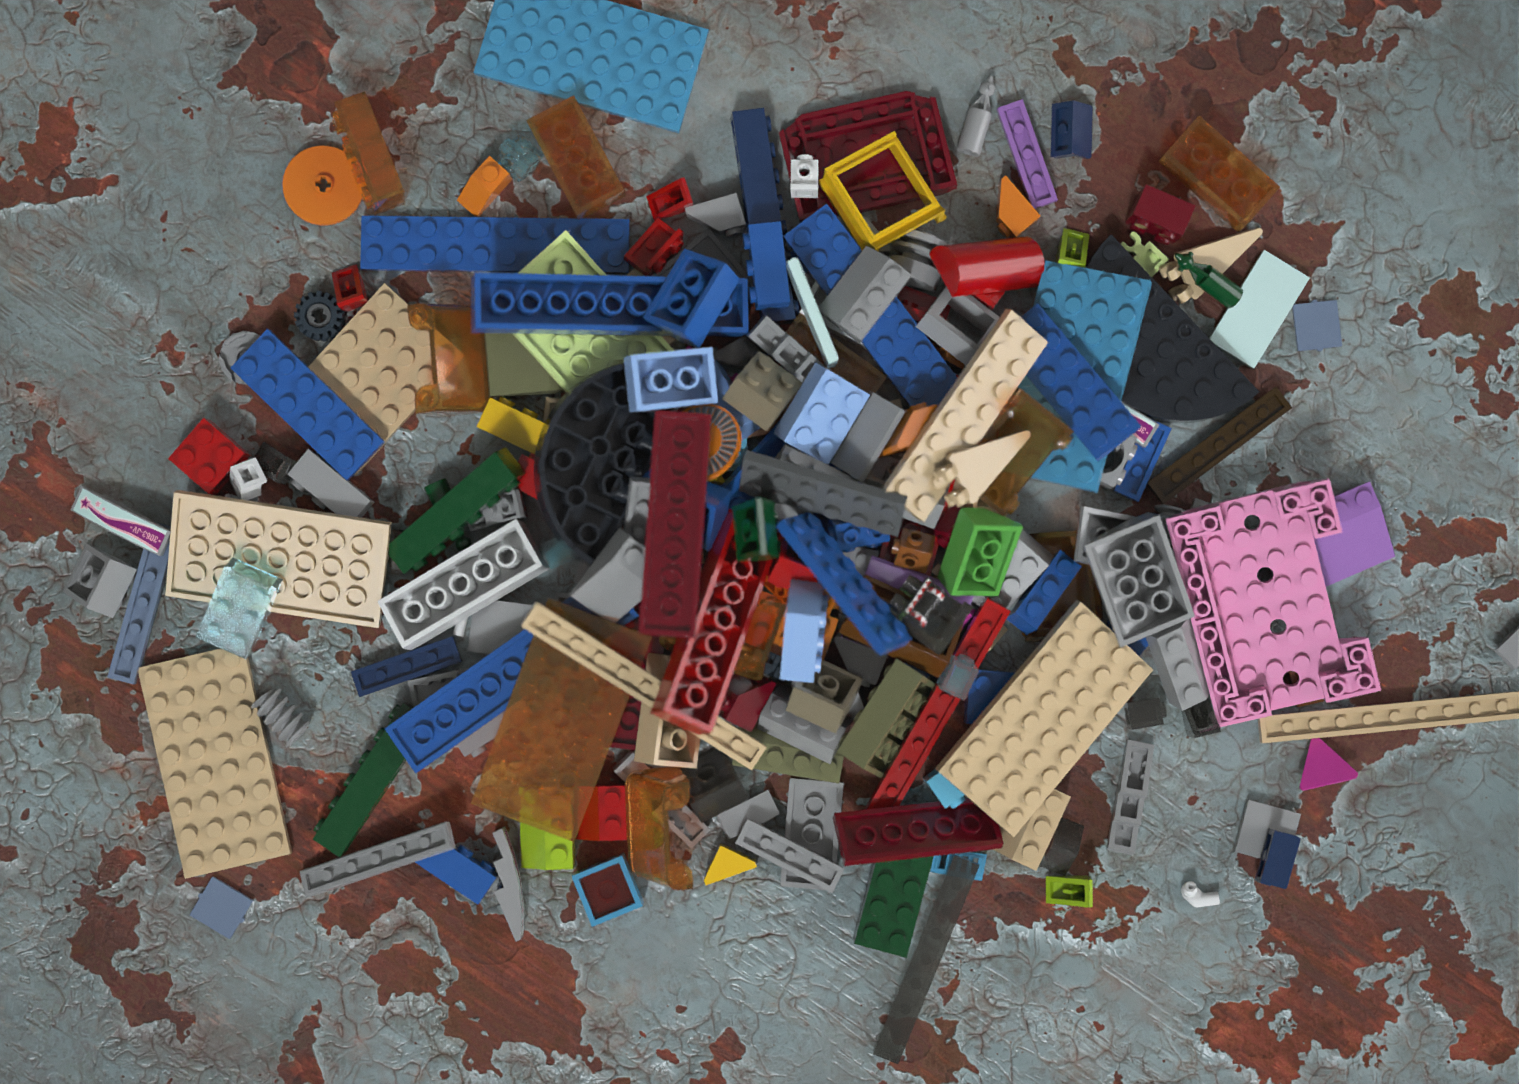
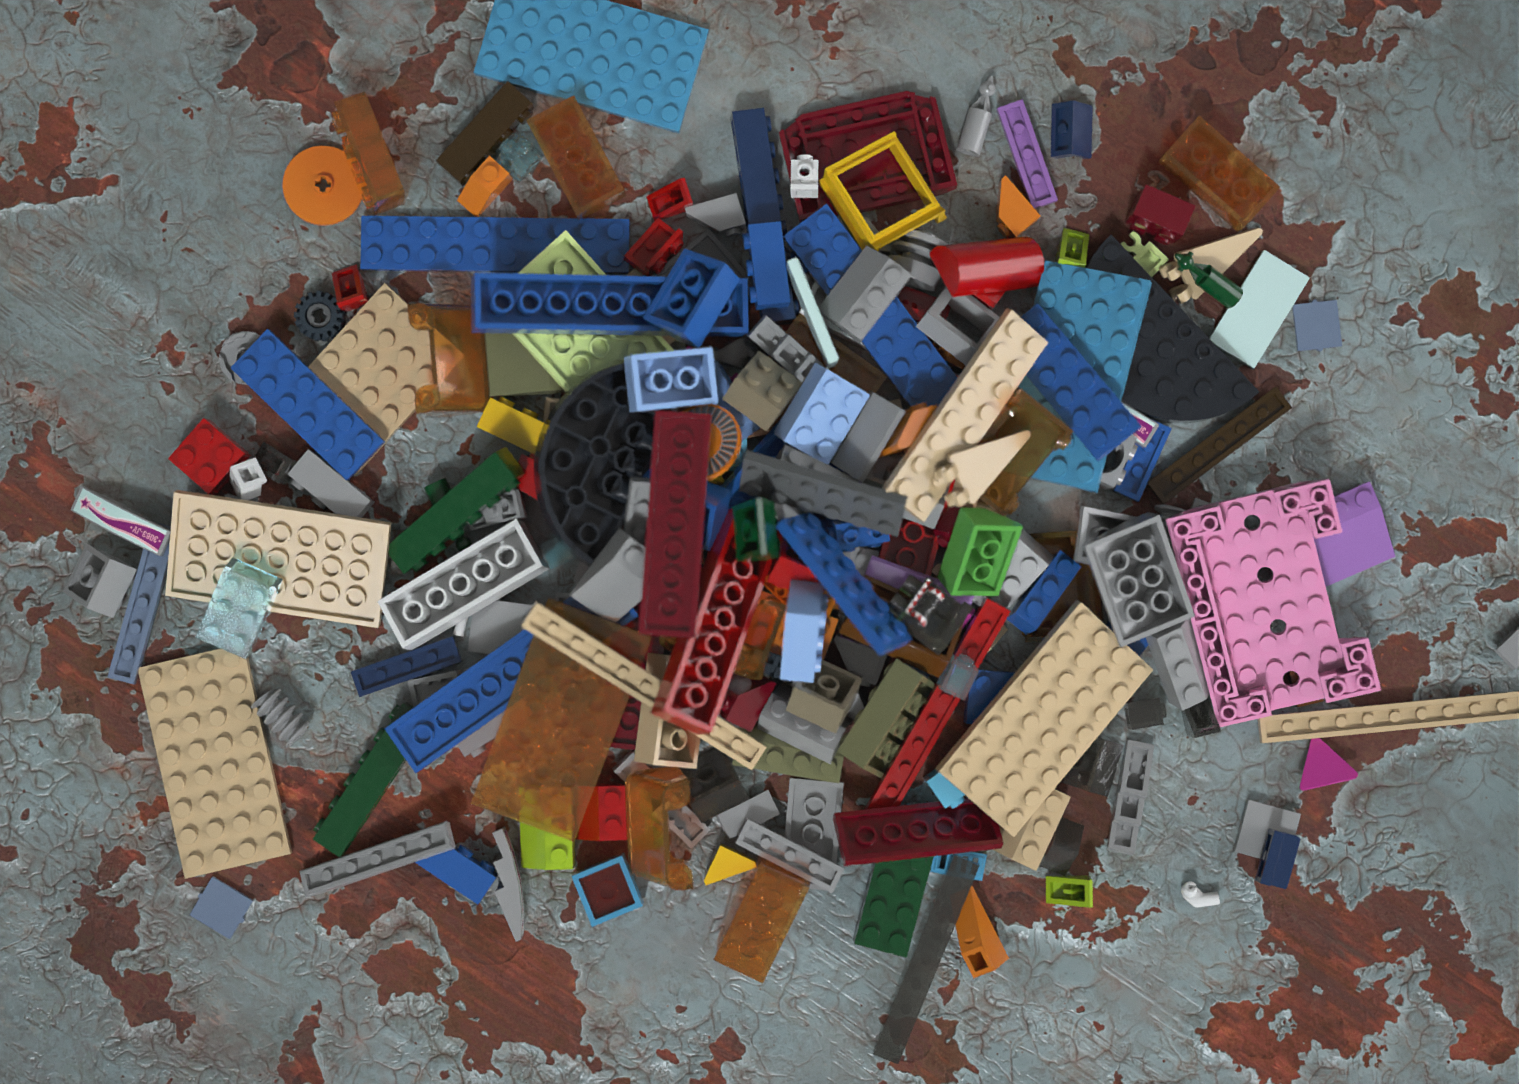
dark orange brick [891,528,935,573] -> none
none -> dark brown brick [436,81,534,187]
none -> clear orange brick [714,857,810,984]
none -> orange slope [949,885,1009,978]
none -> clear smoke slope [1060,737,1124,797]

